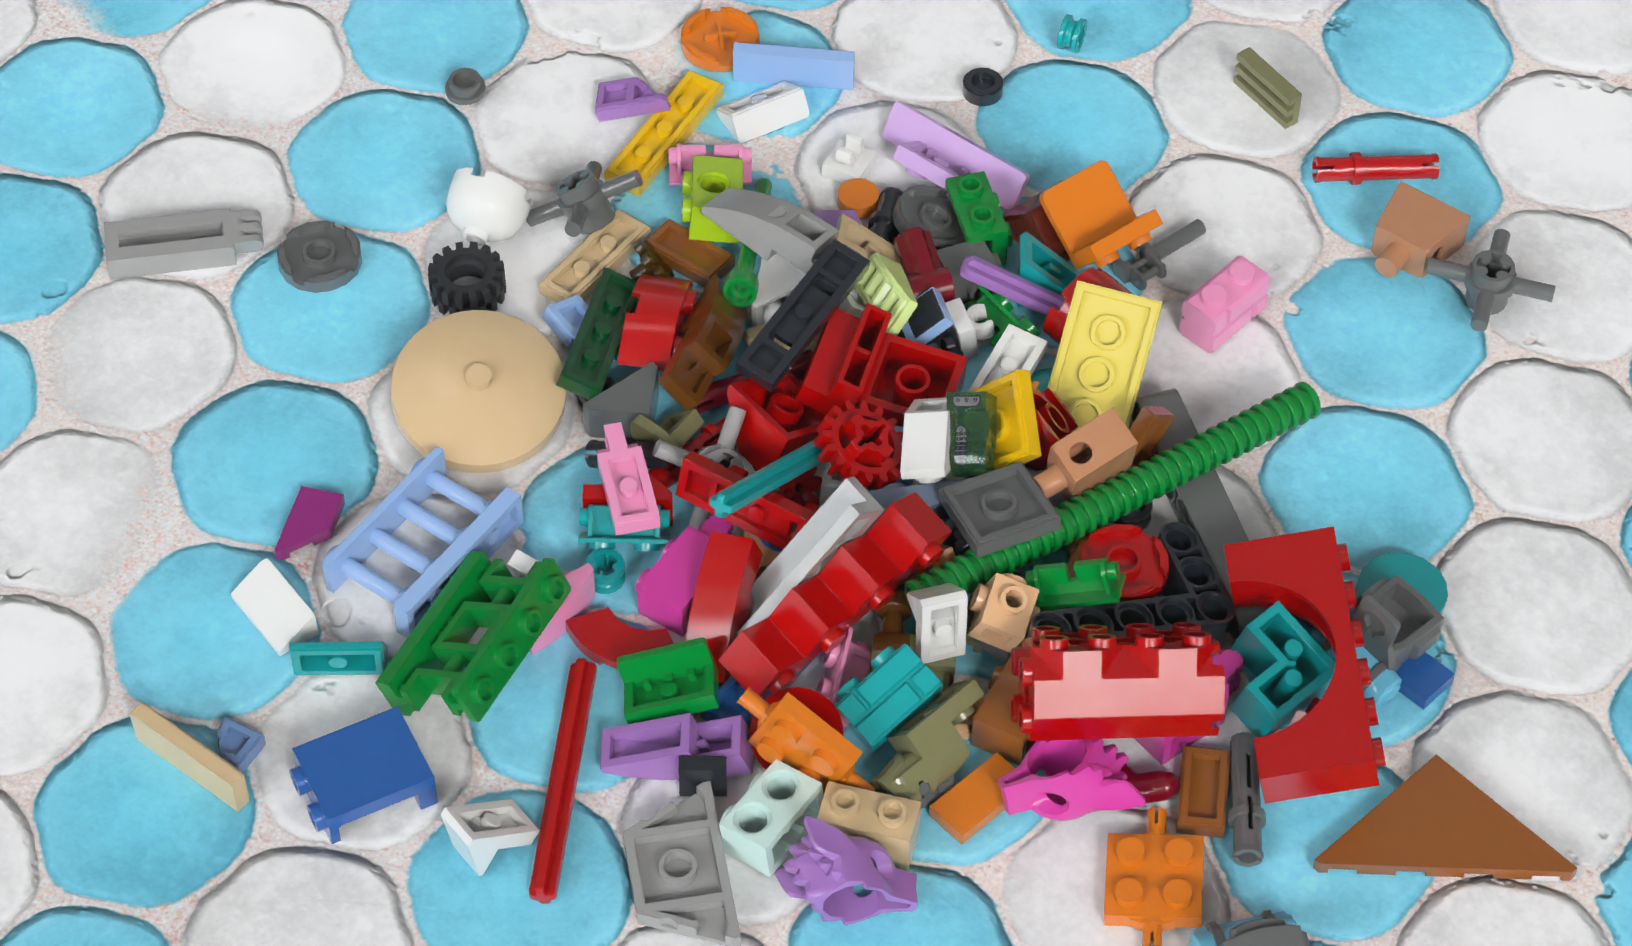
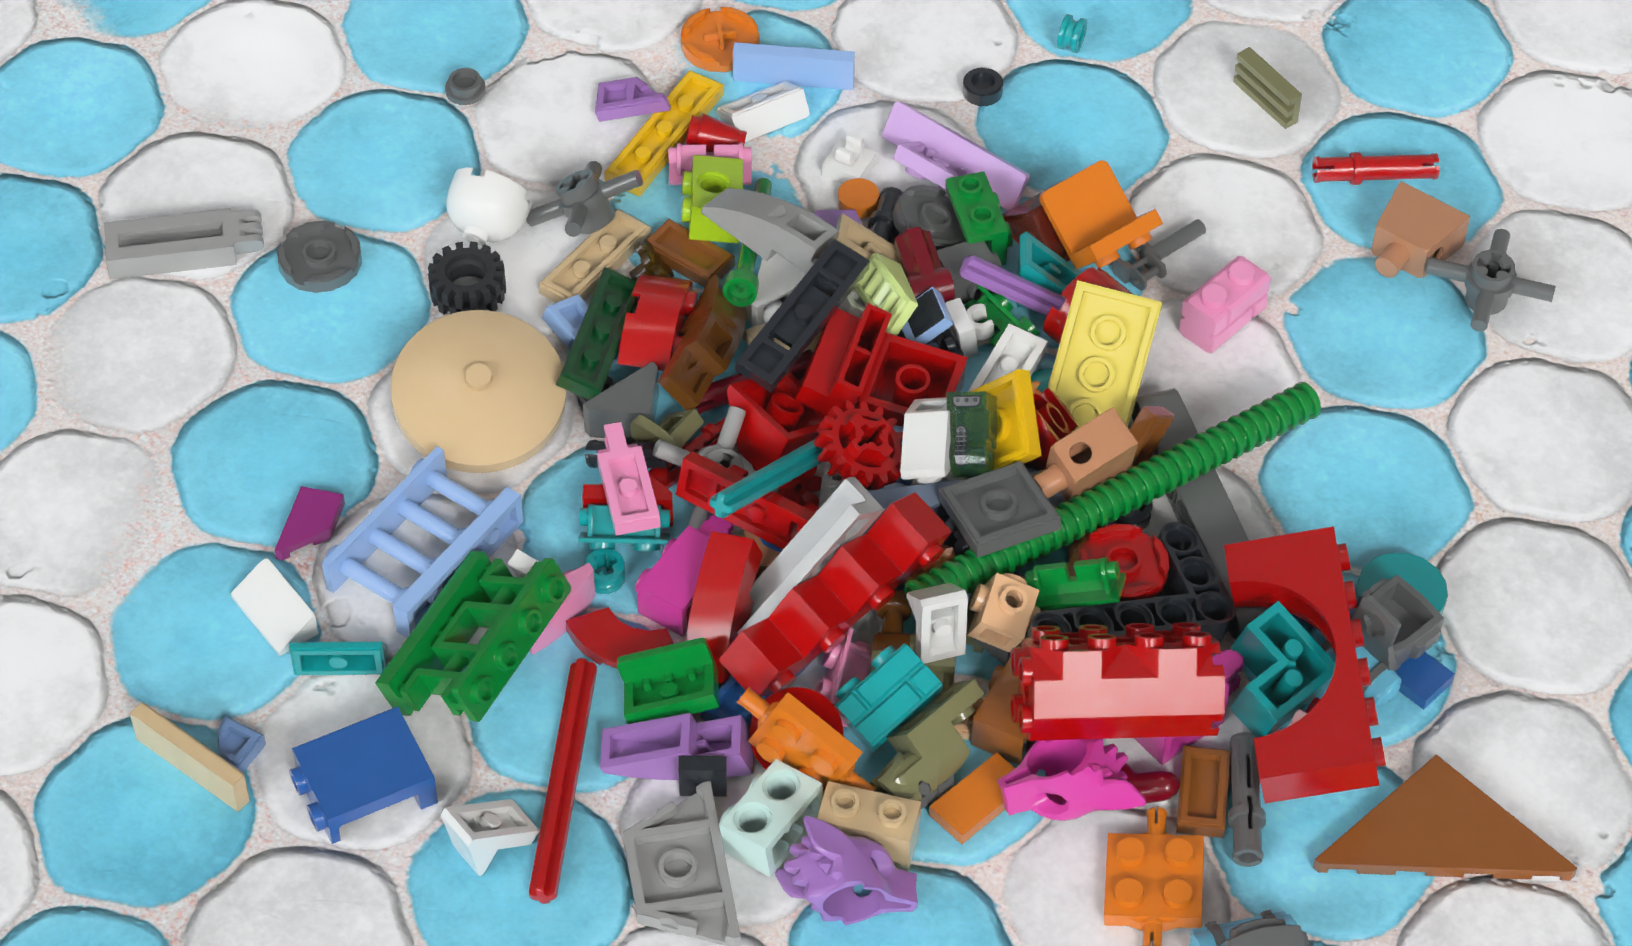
none -> red cone [686,113,747,152]

